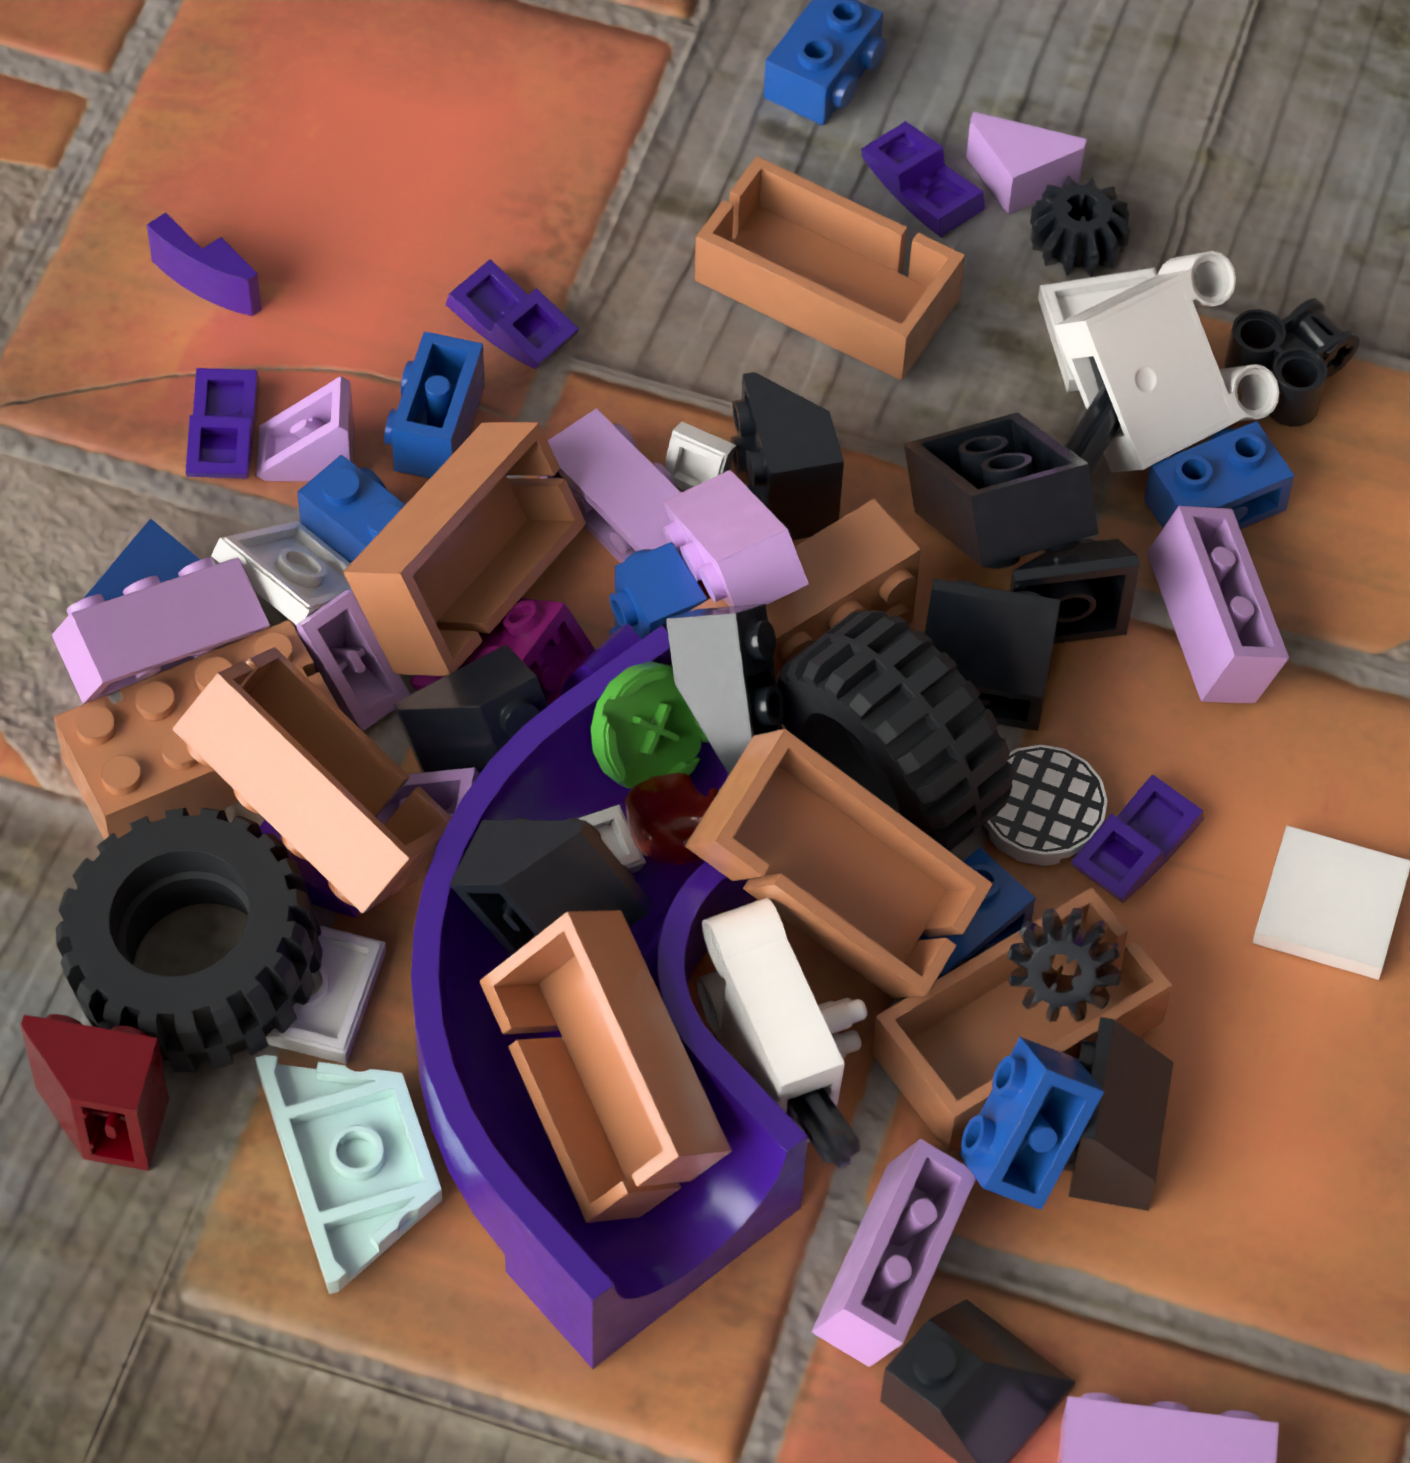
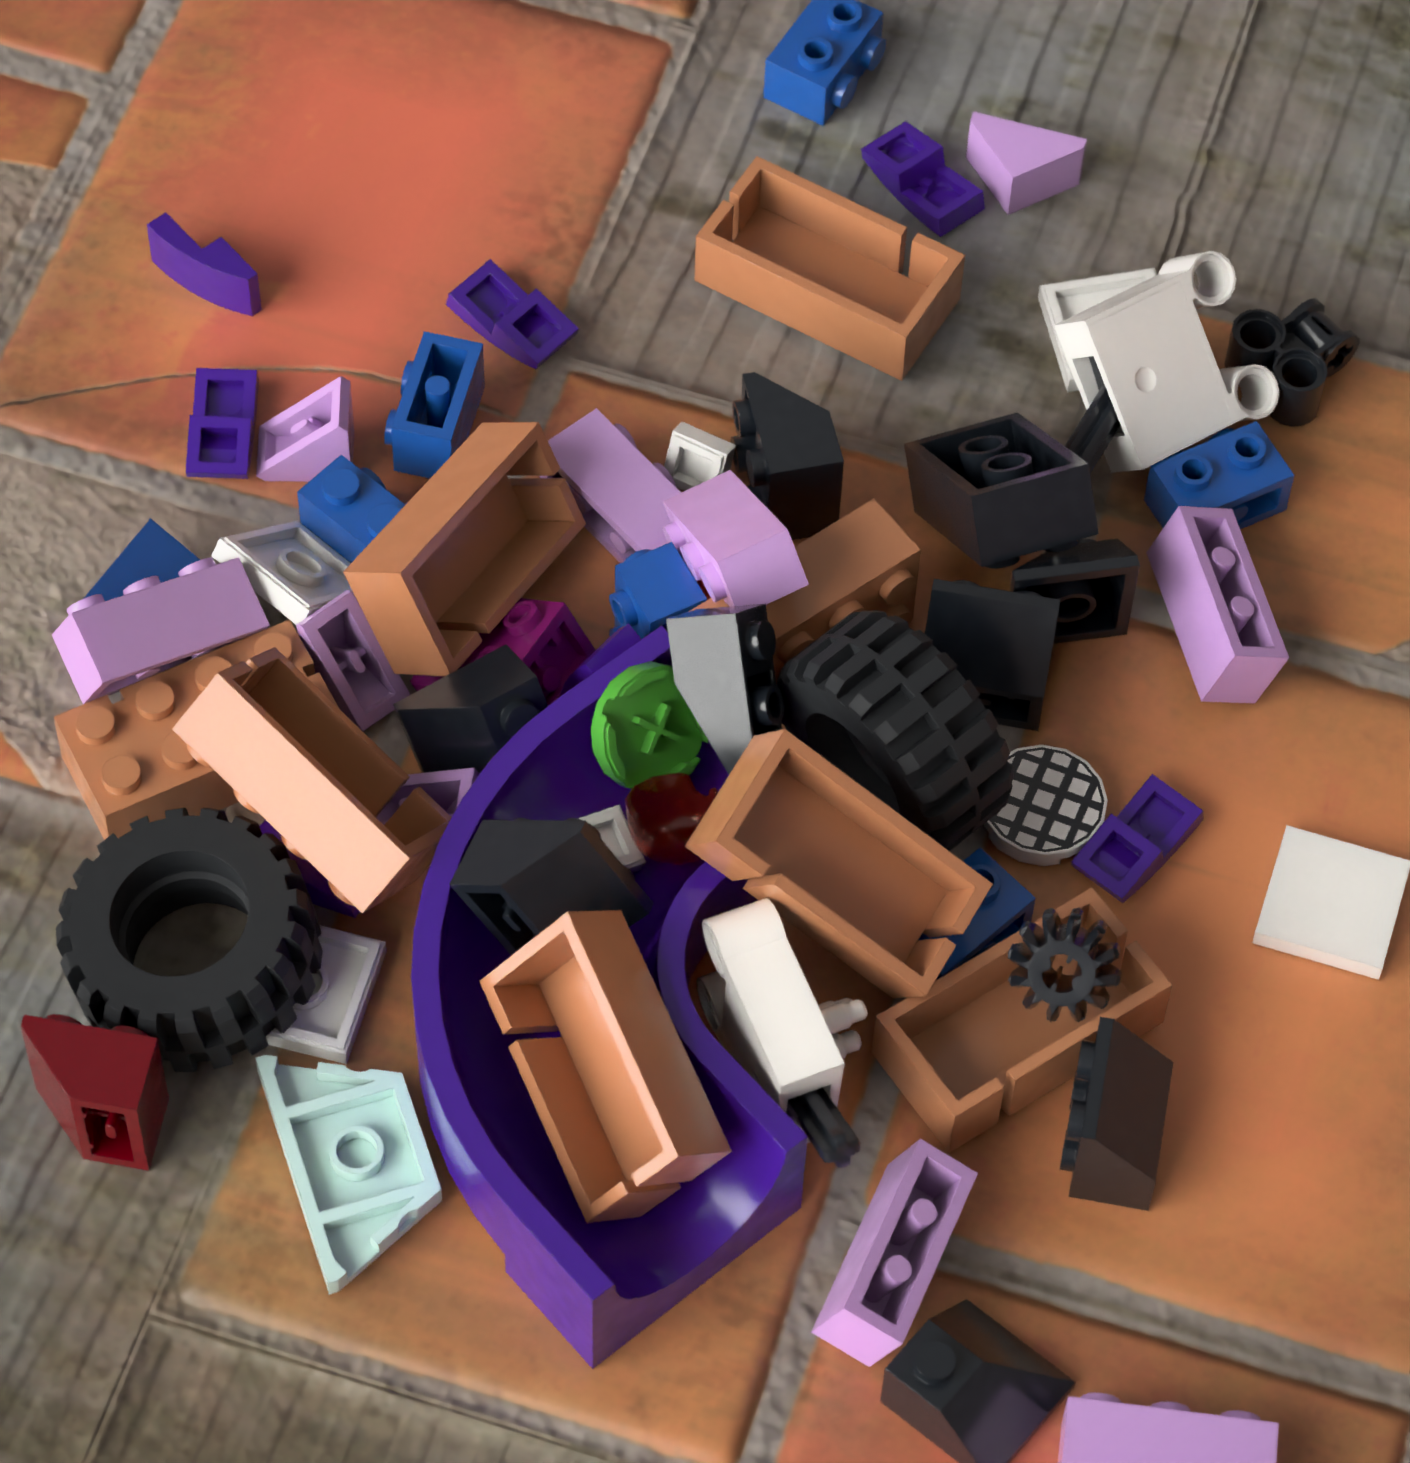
blue brick [959,1037,1104,1210] -> none
black gear [1030,175,1130,277] -> none

